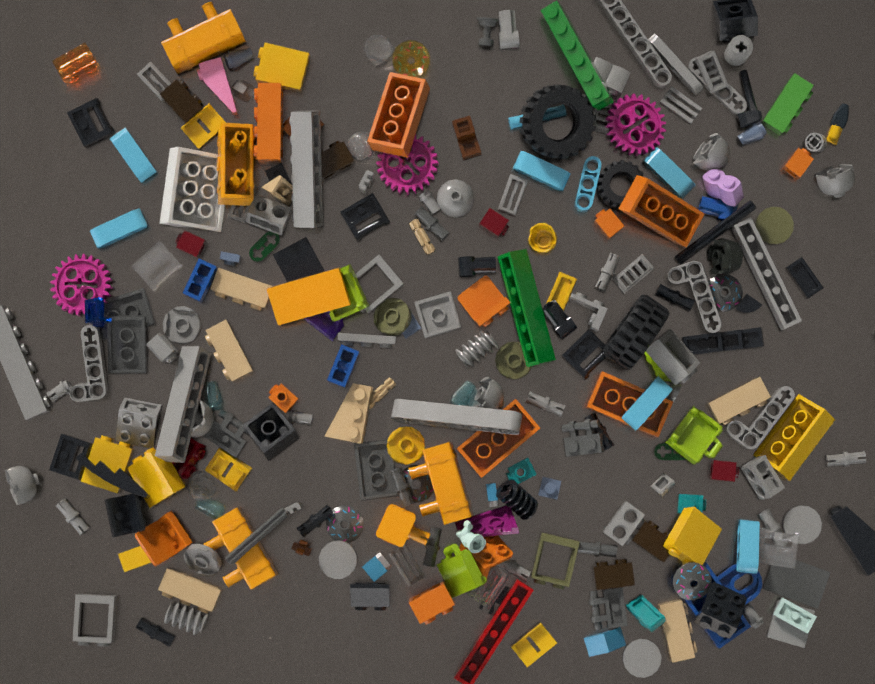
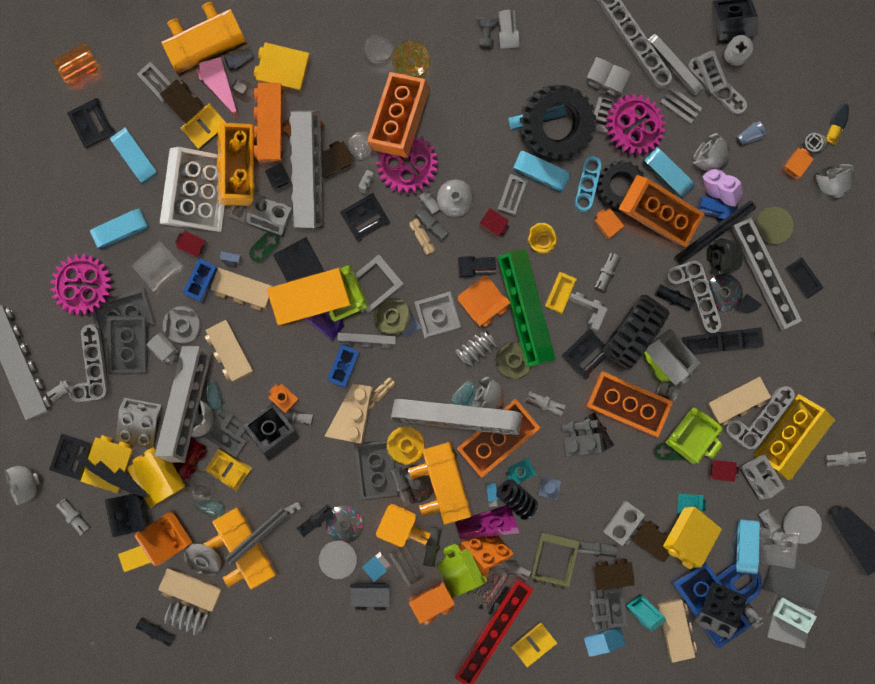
light grey window [73,593,117,647] -> none
clear blue bracket [85,297,112,328] -> none
tan slope [262,175,293,206] -> none
reddish brown plate [291,540,313,556] -> none
reddish brown slope [452,116,482,160] -> none
light aqua piece [456,520,486,554] -> none
green brick [541,0,614,111] -> none
black piece [542,300,577,340] -> none
light grey slope [612,254,654,294] -> none
medium azure beam [621,376,673,431] -> none
light grey tile [622,639,661,678] -> none
light grey slope [651,473,676,498] -> none
dark grey dish [673,562,712,600] -> none
black piece [738,69,762,128] -> none
bright green brick [761,73,814,136] -> none

